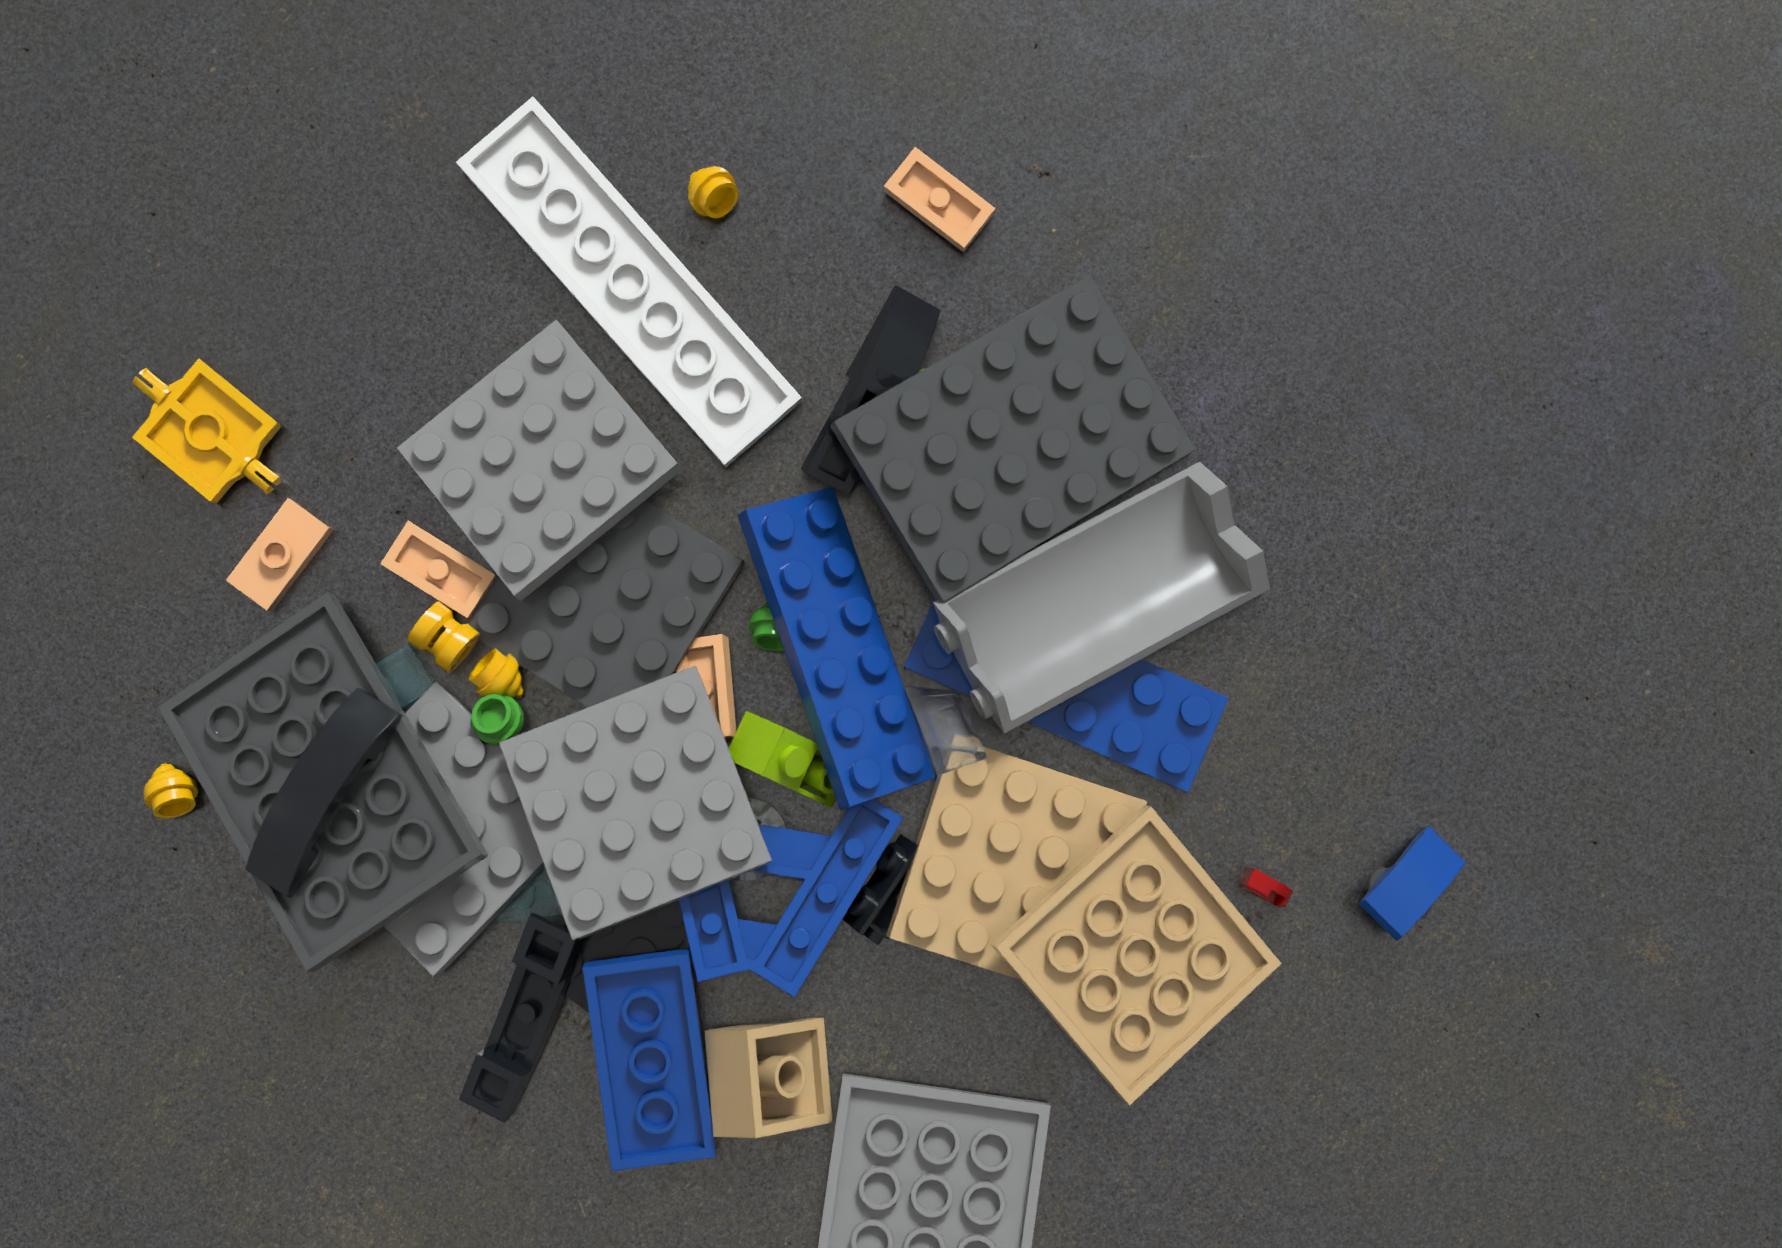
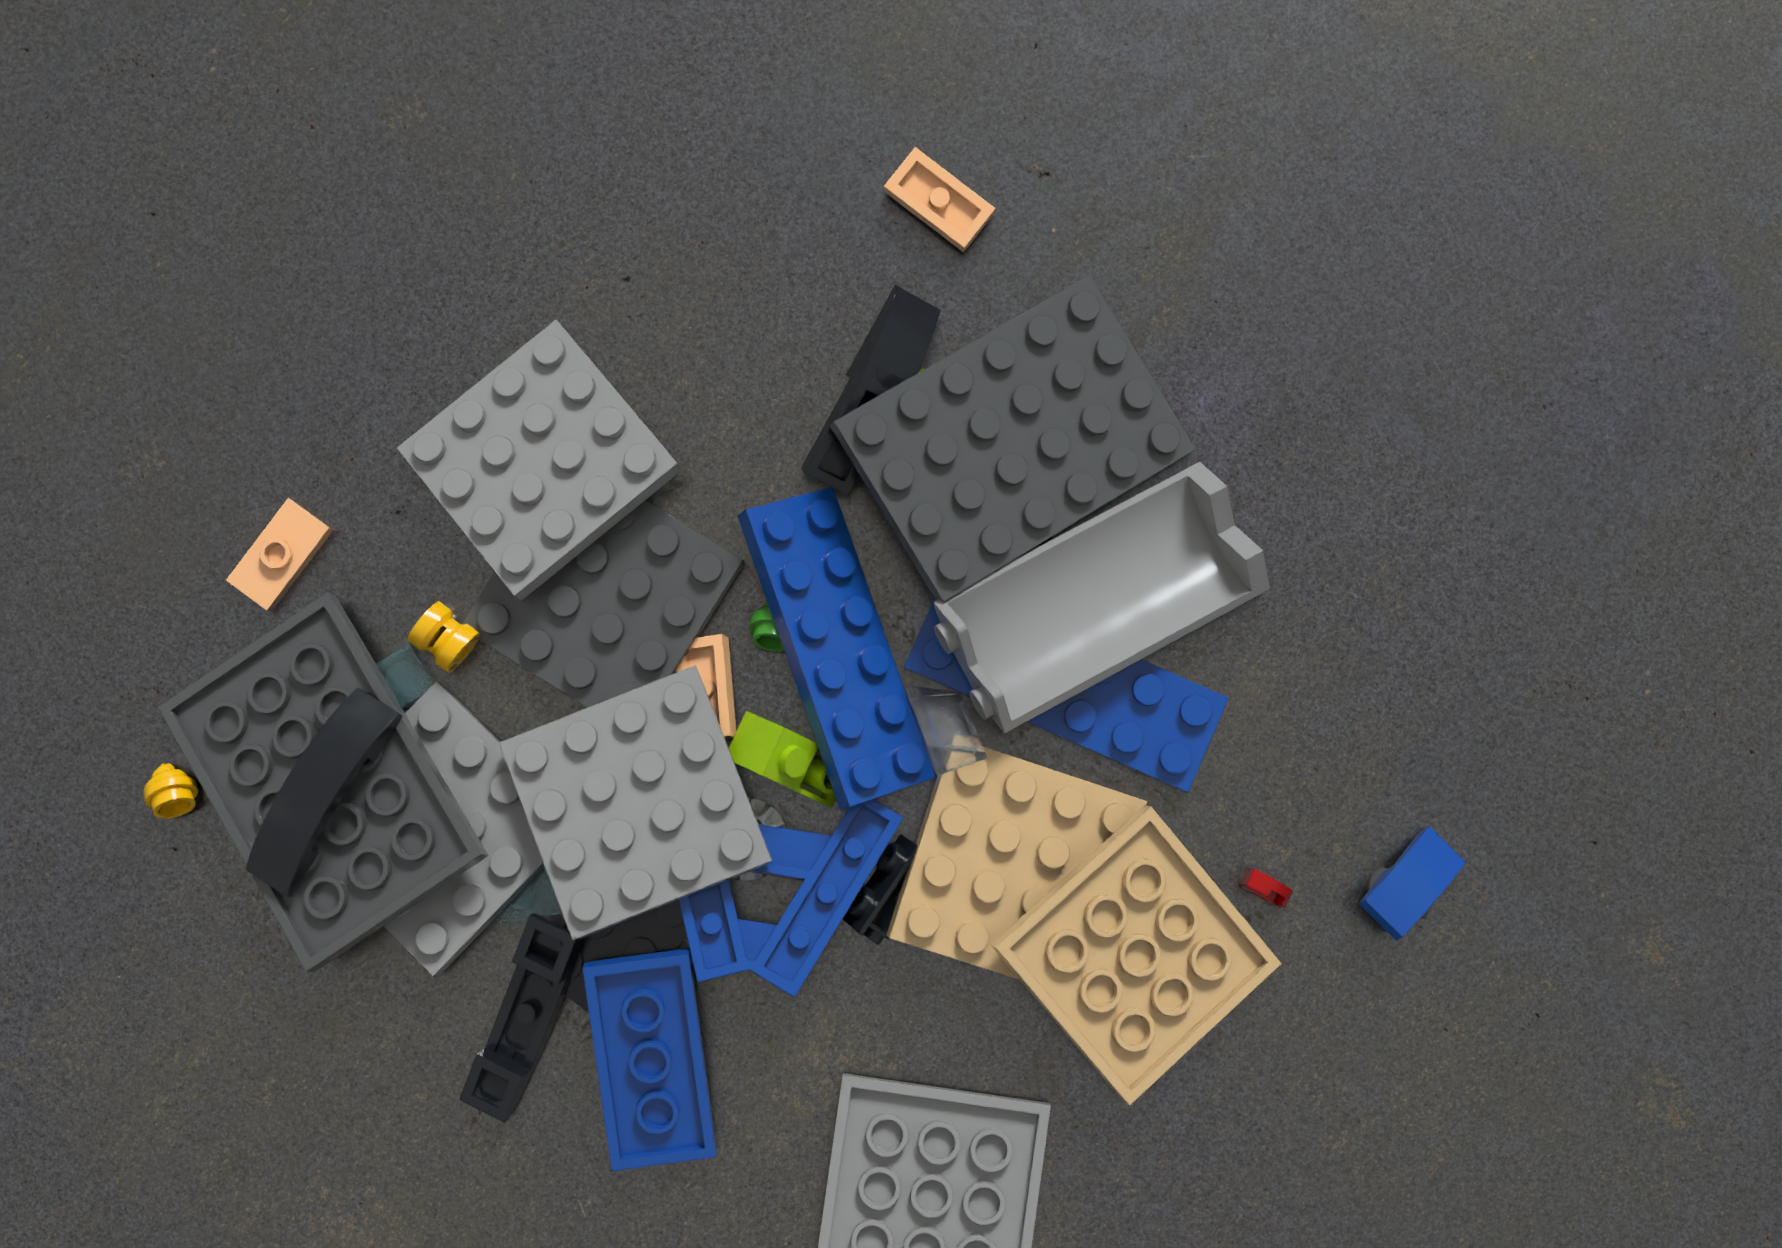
yellow plate [132,359,282,504] -> none
light nougat plate [381,521,497,619] -> none
white plate [456,96,802,468] -> none
yellow plate [469,648,523,698] -> none
bright green plate [471,694,524,746] -> none
yellow plate [688,166,739,218] -> none
tan slope [704,1017,833,1138] -> none

